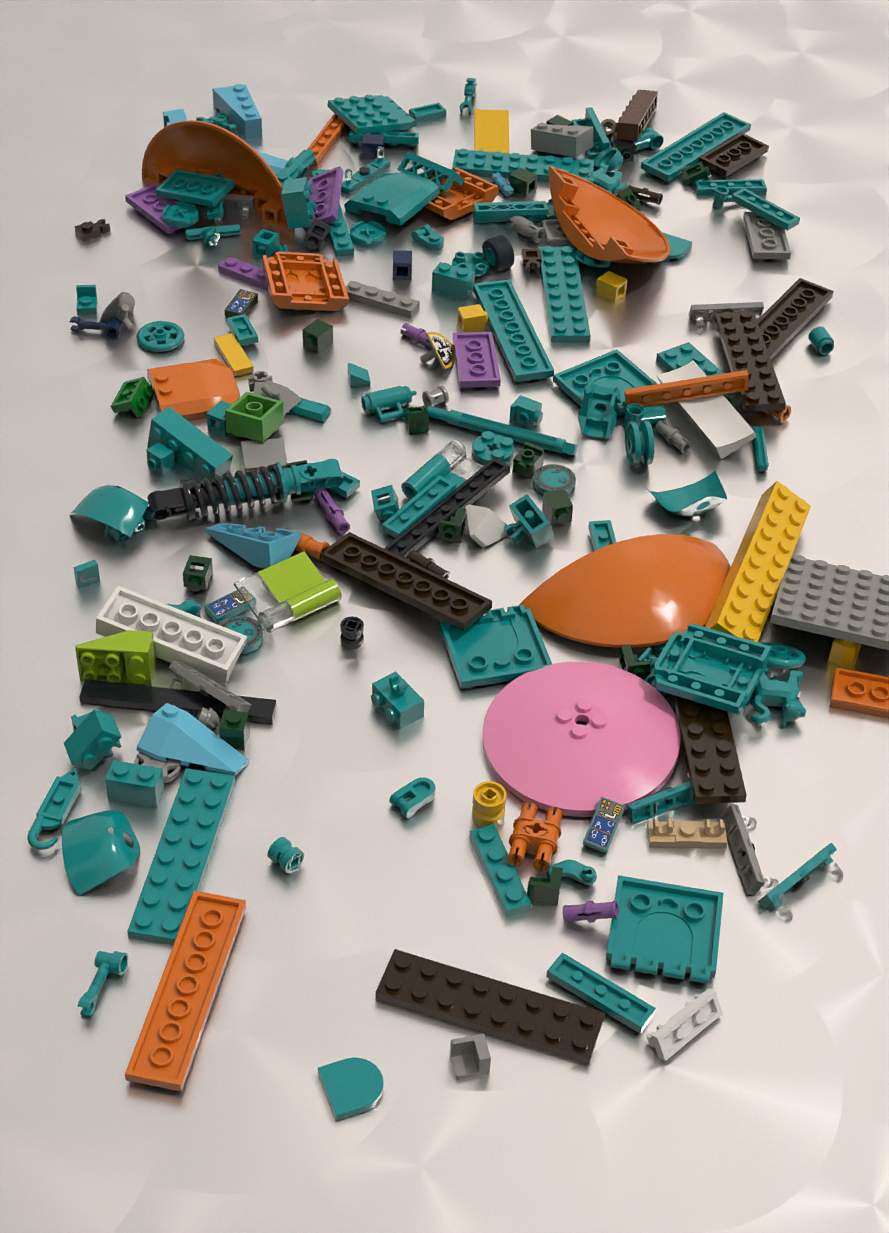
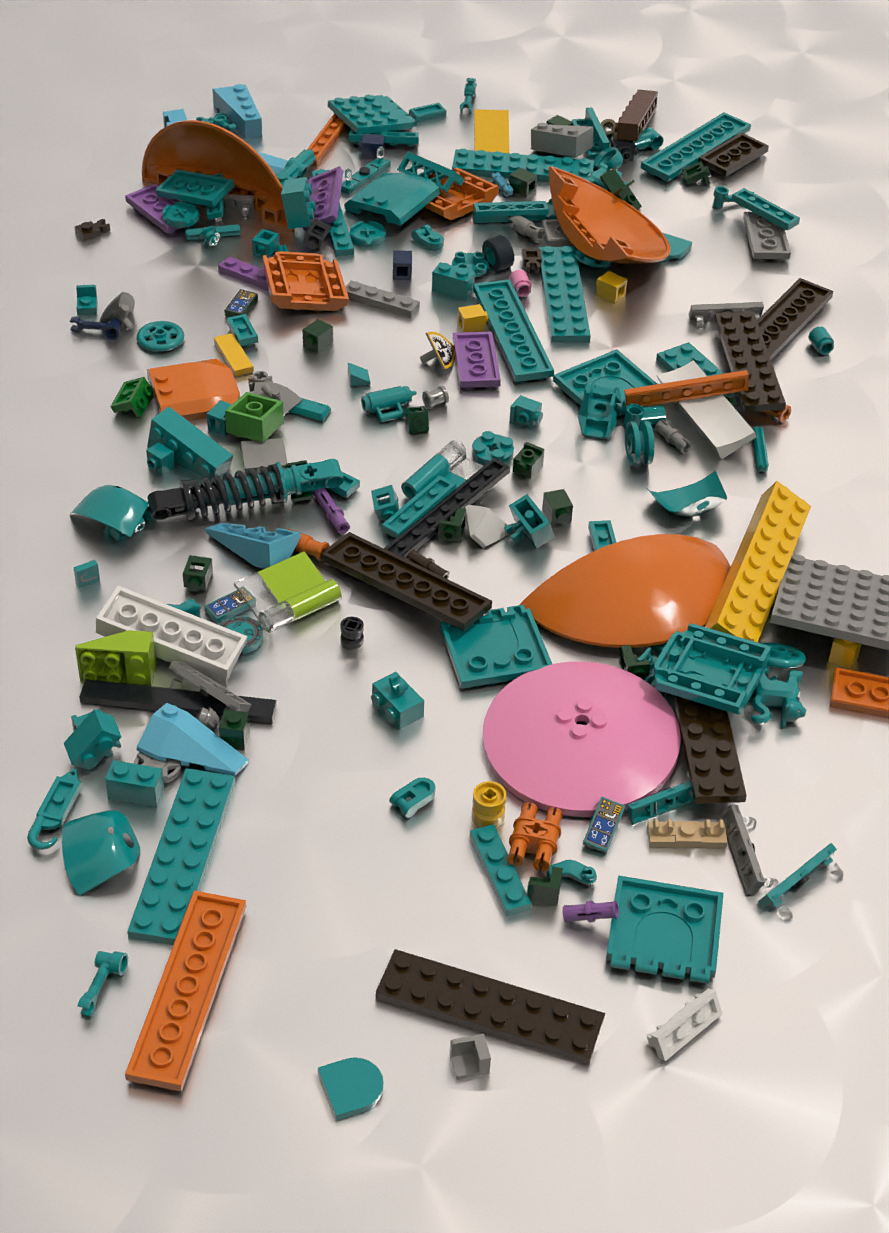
teal wheel [267,837,304,873] -> none
medium lavender pin [400,323,433,349] -> none
teal piece [427,406,578,455] -> none
tile [533,464,576,495] -> none
teal plate [546,952,656,1034] -> none
dark brown pin [628,185,663,205] -> none
teal tile [694,179,767,196] -> none
none -> bright pink brick [509,270,532,297]
none -> dark green bracket [600,167,635,196]

